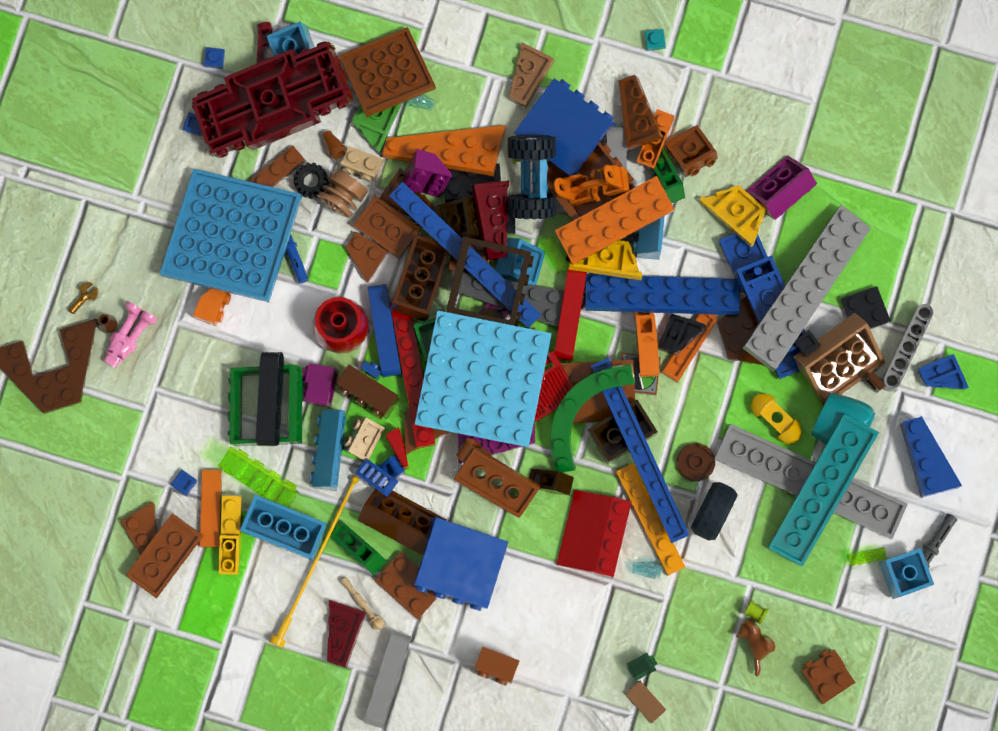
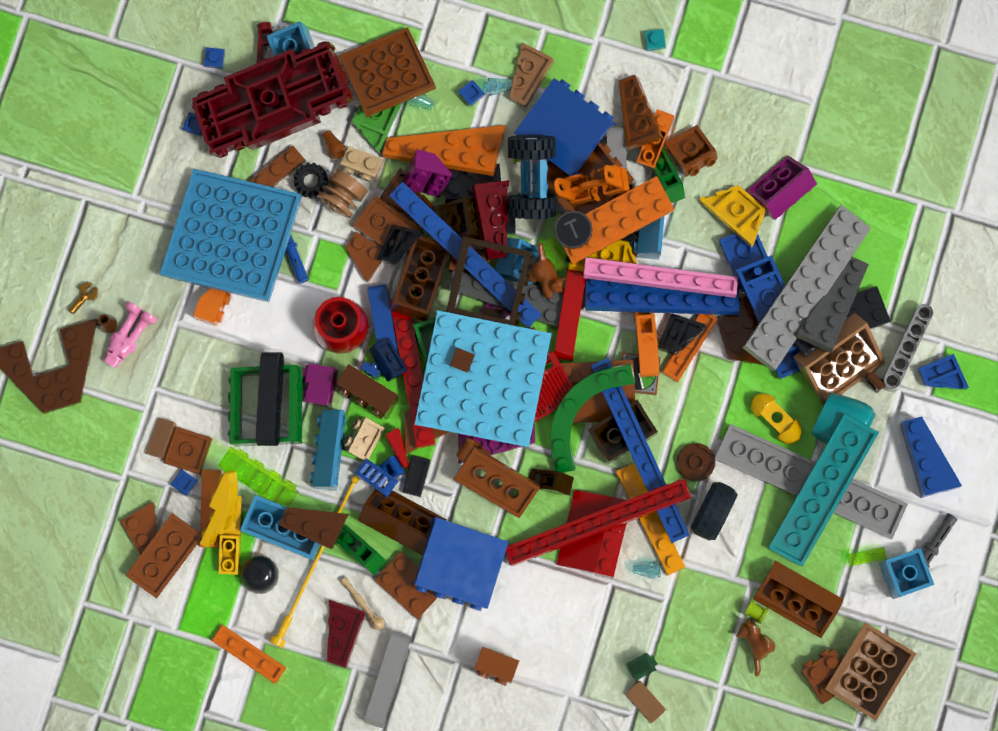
none -> medium nougat slope [145,418,177,460]
none -> dark orange tile [163,427,213,475]
none -> yellow slope [200,470,238,547]
none -> orange tile [211,624,287,684]
none -> black cylinder [240,555,279,594]
none -> reddish brown wing [279,507,349,550]
none -> dark blue slope [369,338,408,382]
none -> black wing [377,225,422,265]
none -> black tile [402,455,431,498]
none -> reddish brown tile [450,347,475,373]
none -> blue plate [458,80,485,107]
none -> clear light blue cone [483,78,511,96]
none -> red plate [506,479,692,566]
none -> dark orange animal [527,242,565,299]
none -> black tile [554,210,593,249]
none -> bright pink plate [583,258,738,298]
none -> dark orange slope [753,560,844,638]
none -> dark grey wing [796,257,869,353]
none -> medium nougat slope [825,622,917,722]

